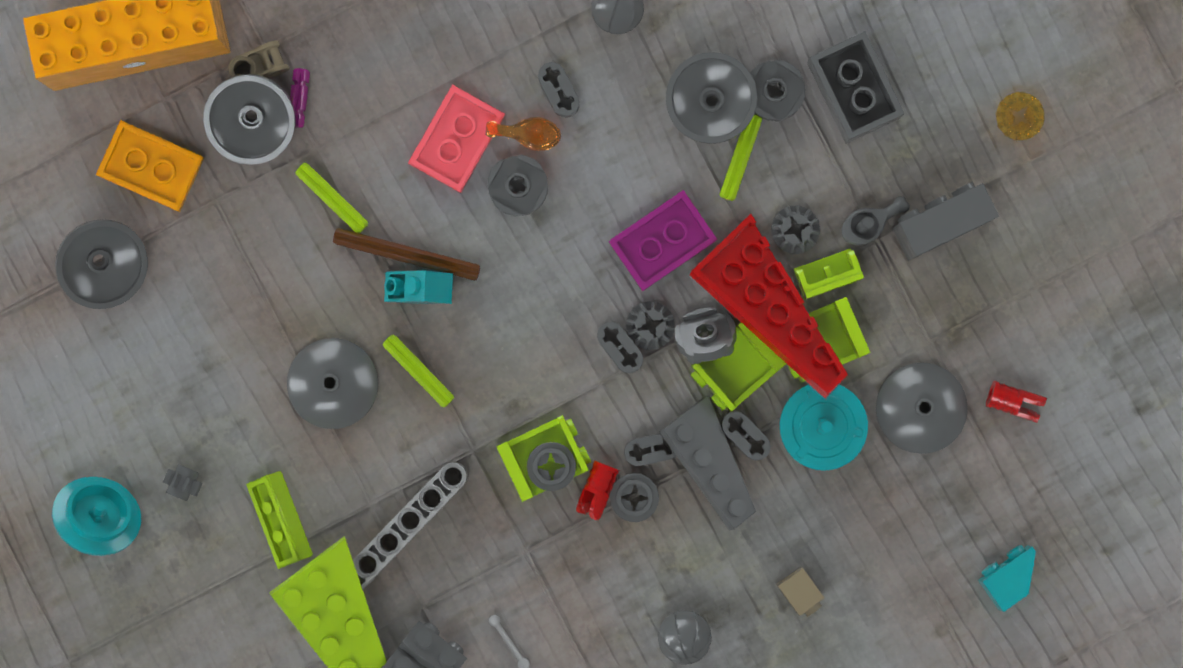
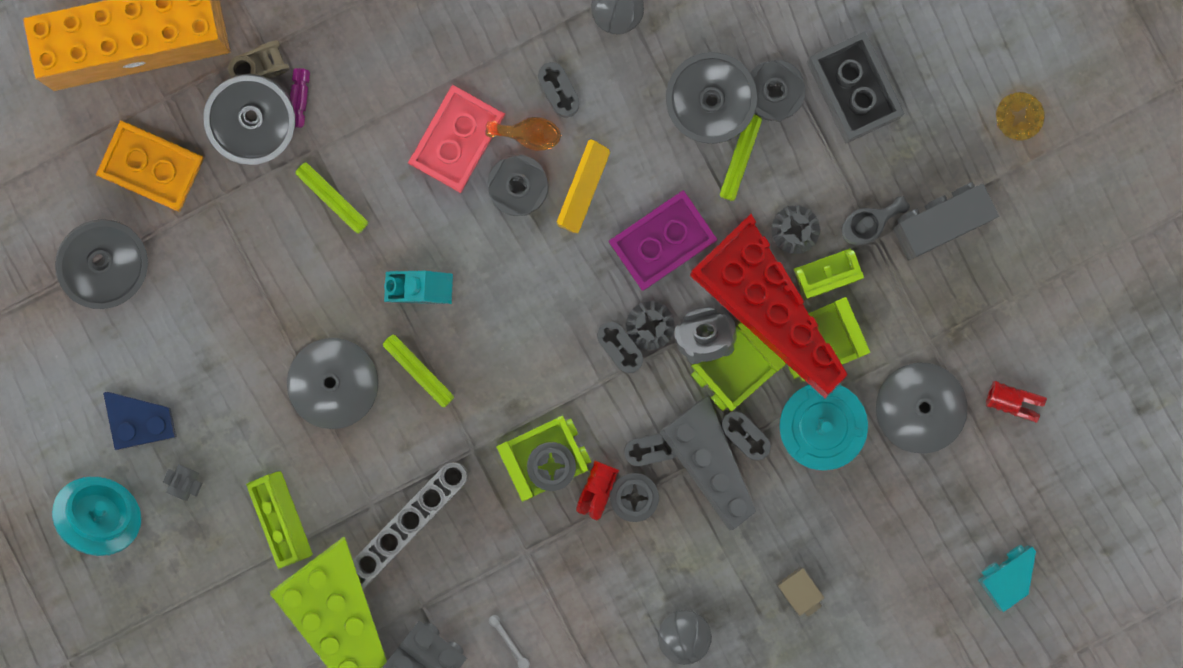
reddish brown axle [333,228,480,281] -> none
none -> dark blue wing [103,392,176,450]
none -> yellow slope [556,139,610,233]

